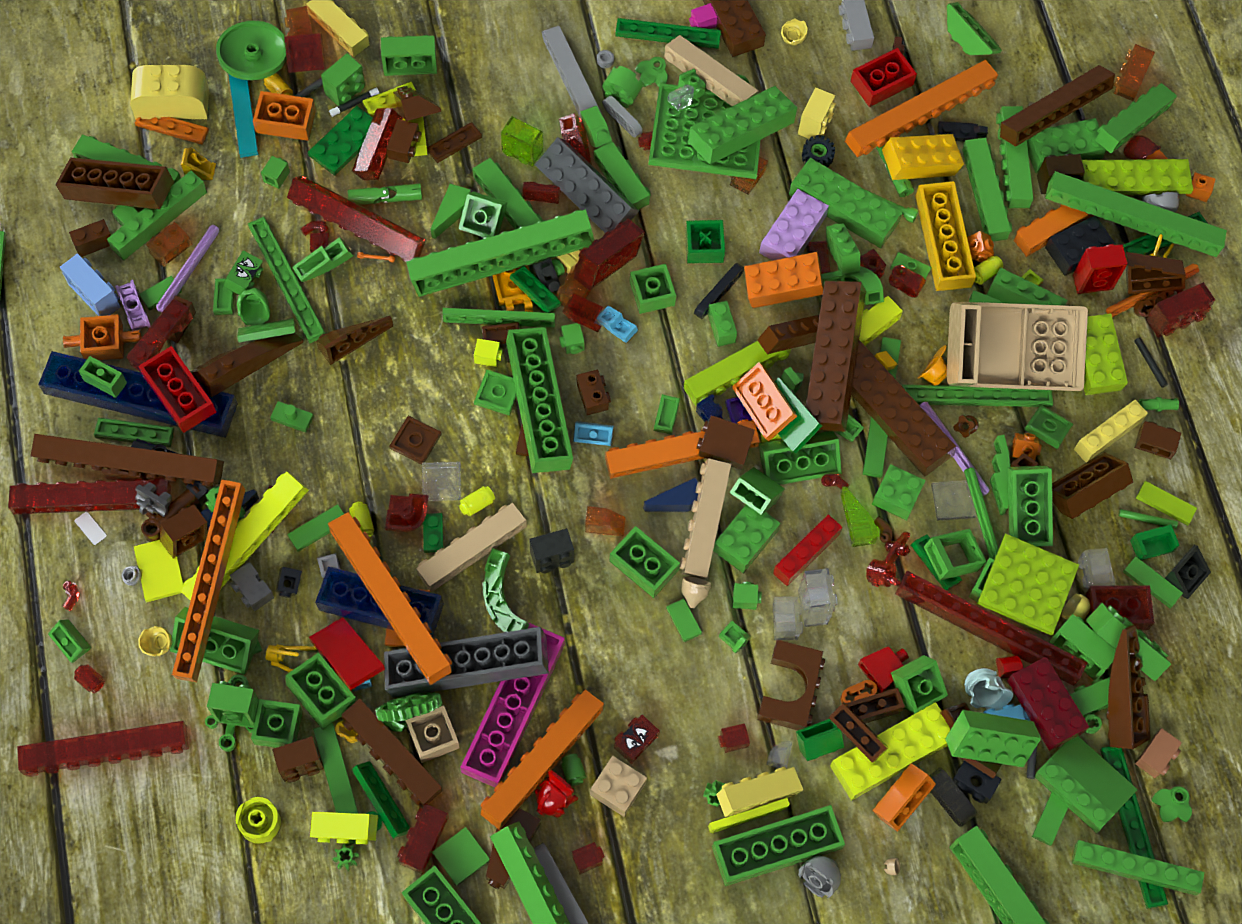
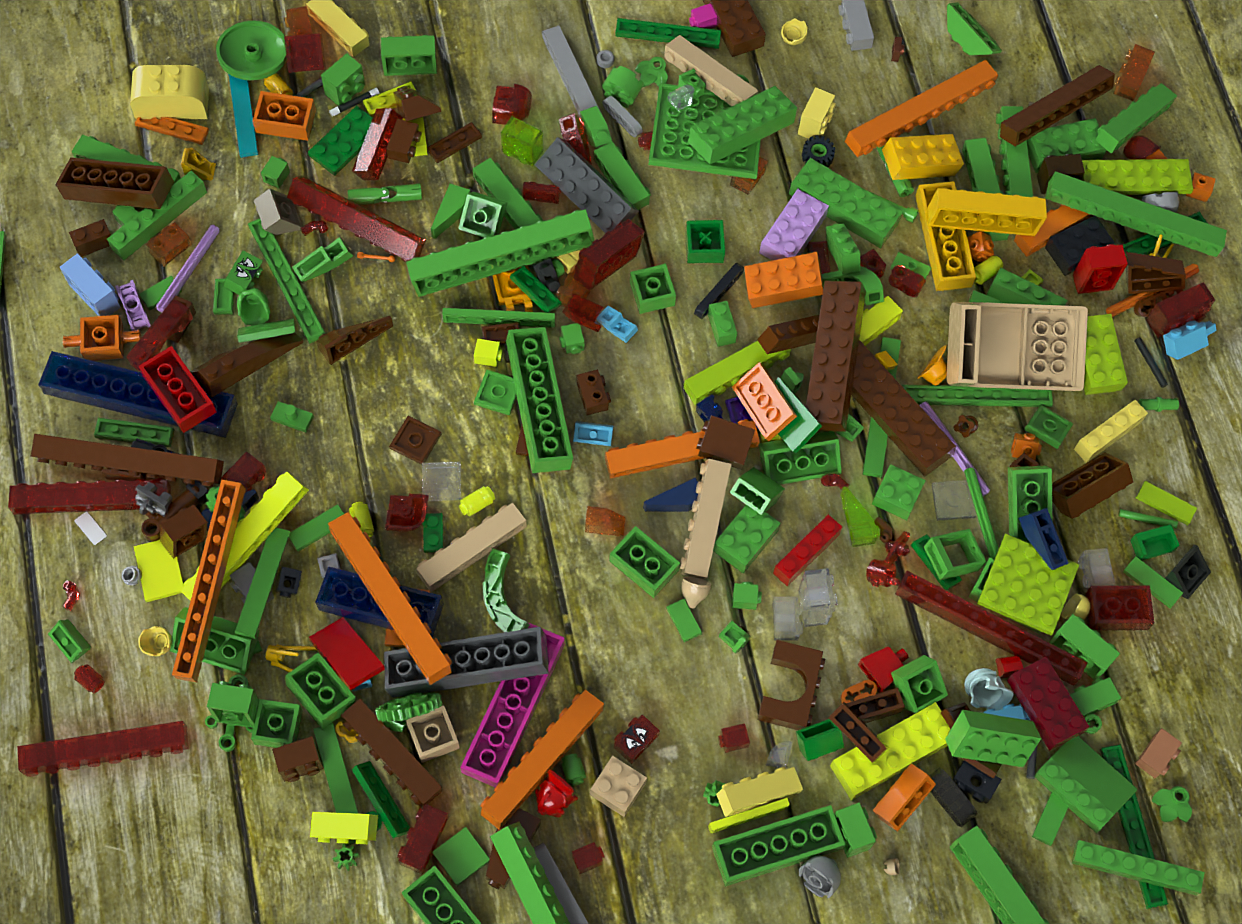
bright green brick [79,356,127,398] -> none
neon yellow brick [235,797,281,843] -> none
clear red plate [310,233,329,253] -> none
pearl dark grey brick [529,528,574,573] -> none
bright green tile [653,394,680,435] -> none
red brick [850,48,917,107] -> none
black hinge [938,121,988,142] -> none
bright green slope [989,435,1010,515] -> none
bright green brick [1086,603,1171,681] -> none
reddish brown wedge [1107,625,1151,750] -> none
reddish brown brick [1134,421,1181,460] -> none
none -> clear red piece [221,451,266,492]
none -> bright green tile [235,527,290,639]
none -> dark tan slope [254,189,304,235]
none -> clear red brick [492,84,532,125]
none -> bright green brick [834,802,877,858]
none -> yellow brick [928,188,1047,236]
none -> dark blue slope [1019,508,1068,570]
none -> medium azure hinge [1163,321,1217,360]

